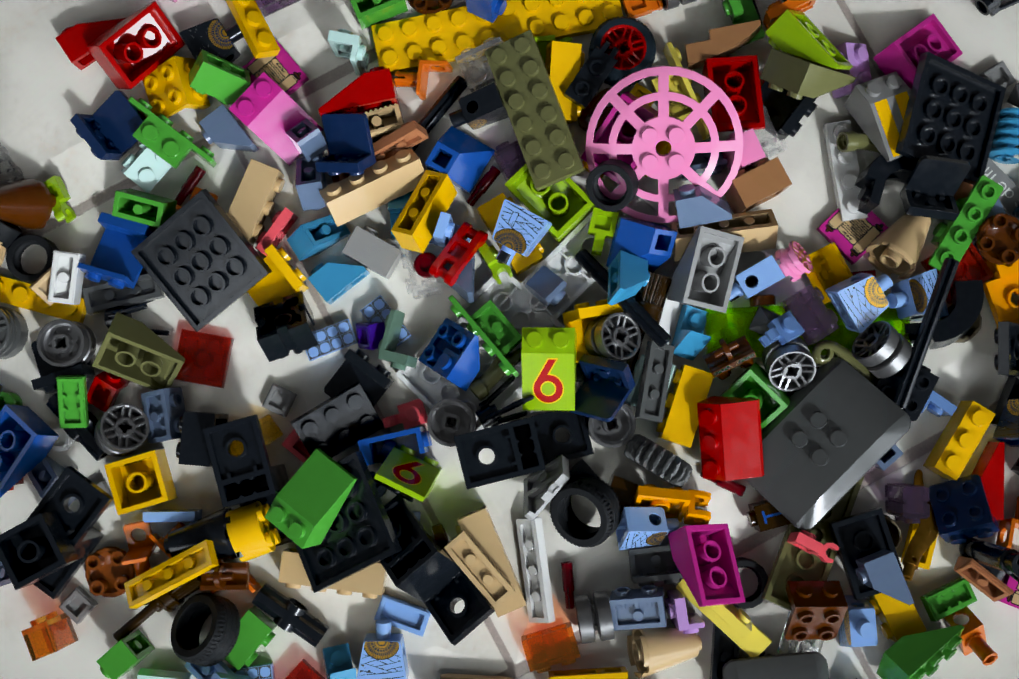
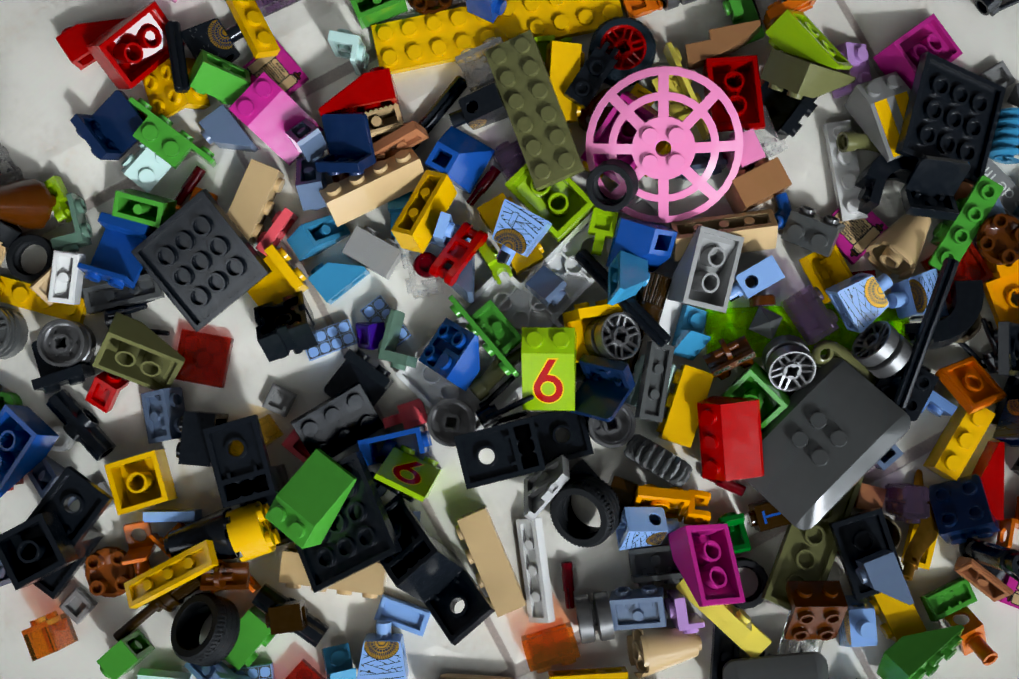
bright green plate [56,375,89,428] -> none
flat silver wheel [94,403,149,457] -> none
orange bracket [394,60,453,100] -> none
reddish brown tile [432,523,449,546] -> none
tan plate [444,530,515,609] -> none
sand blue slope [673,184,732,229] -> none
medium blue plate [758,311,805,348] -> none
bright pink wheel [775,241,814,282] -> none
coral plate [787,530,839,563] -> none
none -> sand green bracket [50,192,93,253]
none -> black axle [165,21,190,94]
none -> dark brown brick [265,599,308,635]
none -> green bracket [717,512,751,554]
none -> blue arm [774,192,792,230]
none -> dark grey bracket [781,206,845,257]
none -> nougat tile [853,483,887,510]
none -> orange tile [935,356,1007,414]
none -> black plant [958,317,998,374]

